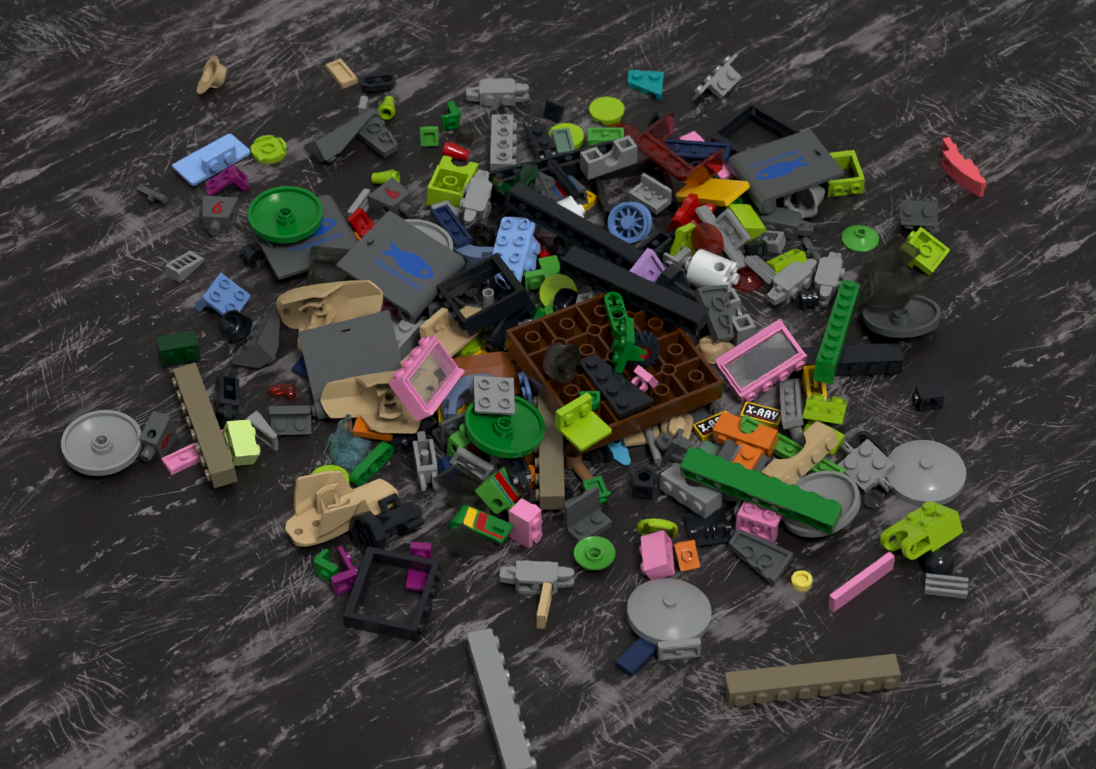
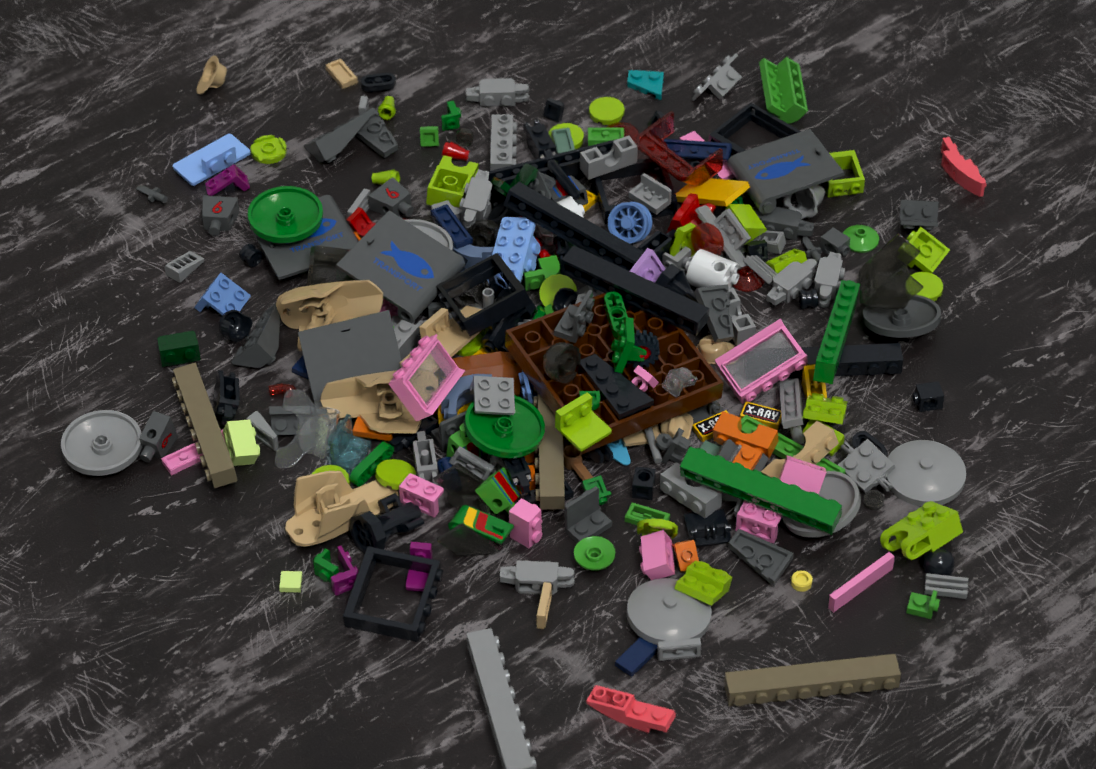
none -> clear piece [275,389,340,468]
none -> yellowish green tile [279,571,303,592]
none -> lime tile [375,459,416,490]
none -> bright pink bracket [399,473,444,518]
none -> dark grey bracket [554,290,595,343]
none -> coral slope [586,685,676,733]
none -> bright green tile [625,502,670,525]
none -> clear bracket [662,367,697,397]
none -> lime plate [674,560,733,606]
none -> bright green brick [759,57,808,124]
none -> bright pink brick [779,455,826,495]
none -> dark grey brick [820,227,850,257]
none -> lime tile [905,272,943,302]
none -> bright green bracket [906,590,940,619]

